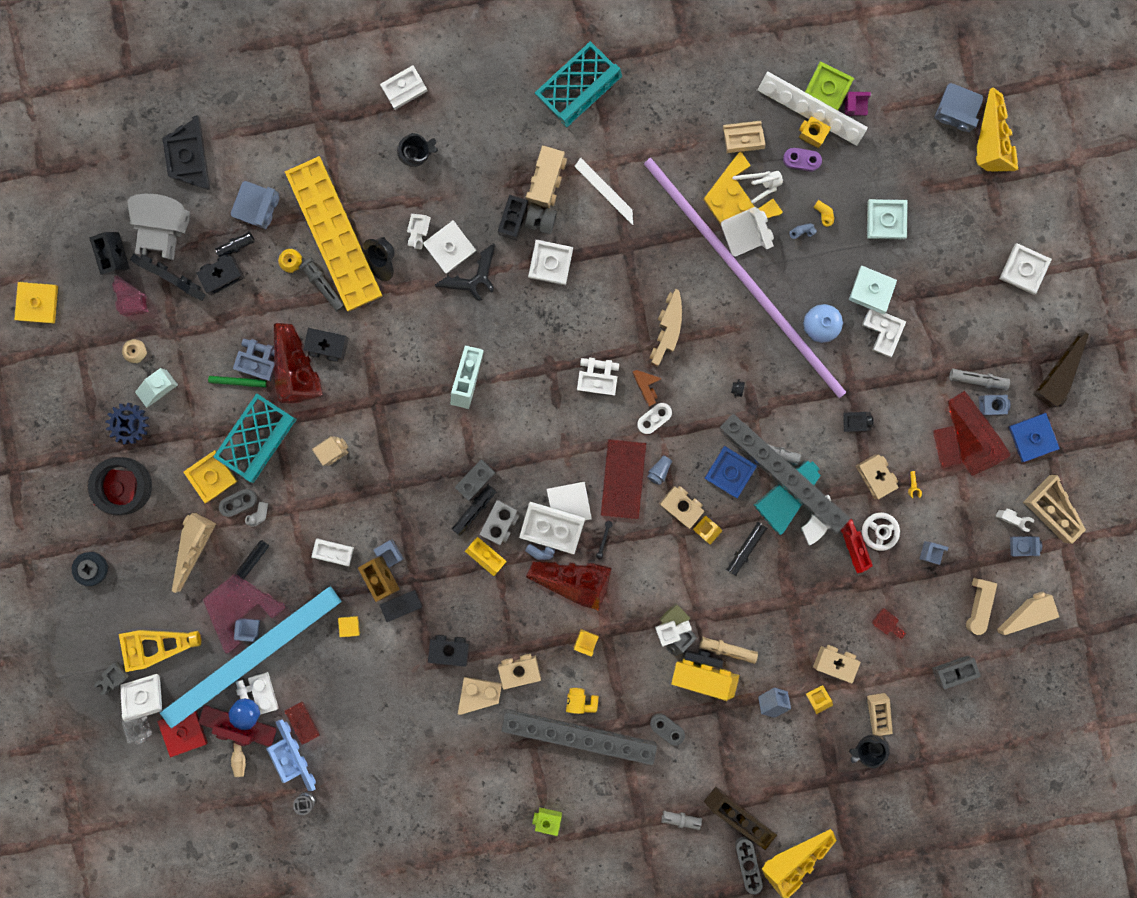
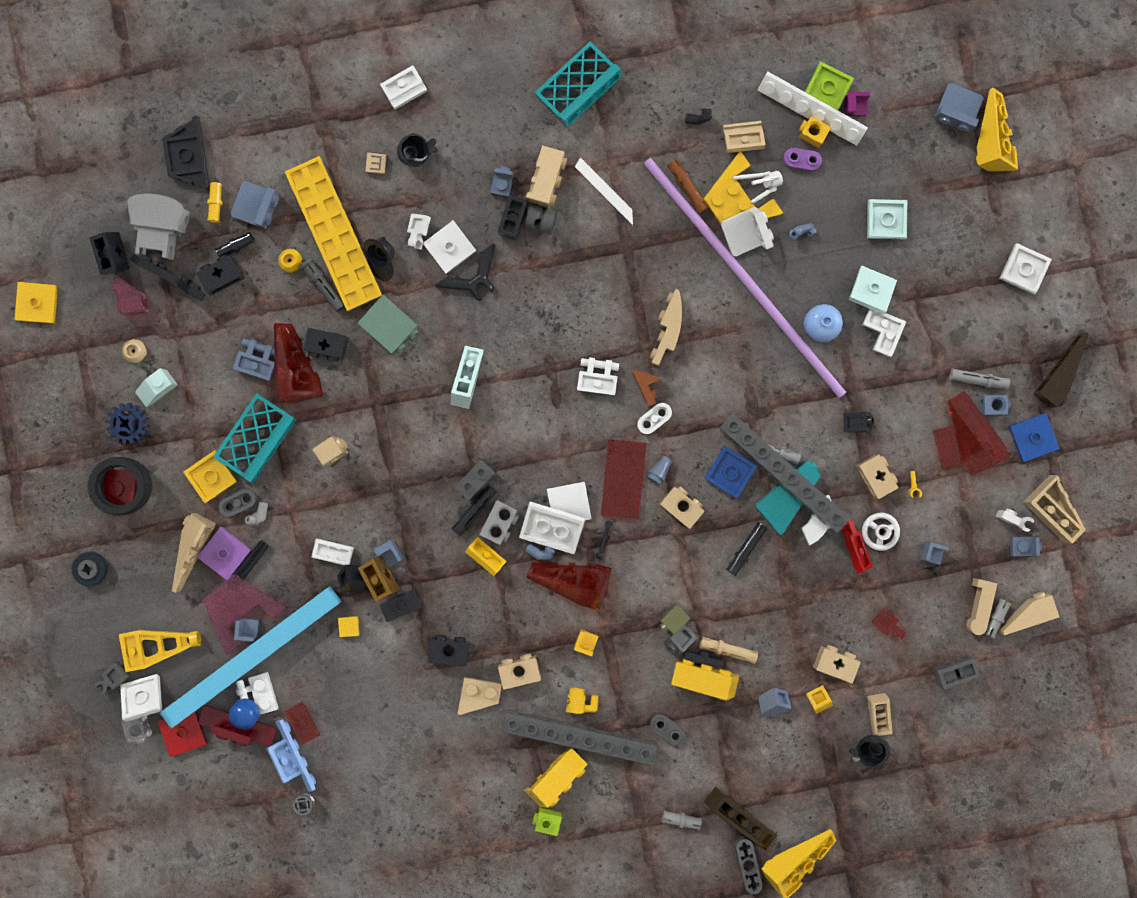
green bar [208,376,267,388] -> none
tan piece [231,743,246,777] -> none
white plate [528,240,573,286] -> none
white plate [656,620,692,646] -> none
yellow slope [693,515,722,544] -> none
black plate [731,379,745,398] -> none
yellow arm [813,200,834,227] -> none
none -> medium lavender plate [197,527,252,580]
none -> yellow pin [207,182,223,223]
none -> black panel [337,564,367,593]
none -> sand green panel [358,295,419,355]
none -> tan tile [365,153,387,175]
none -> sand blue bracket [490,166,514,198]
none -> yellow wedge [524,748,588,808]
none -> dark orange pin [667,159,709,213]
none -> black arm [685,108,712,125]
none -> light grey pin [984,599,1011,639]

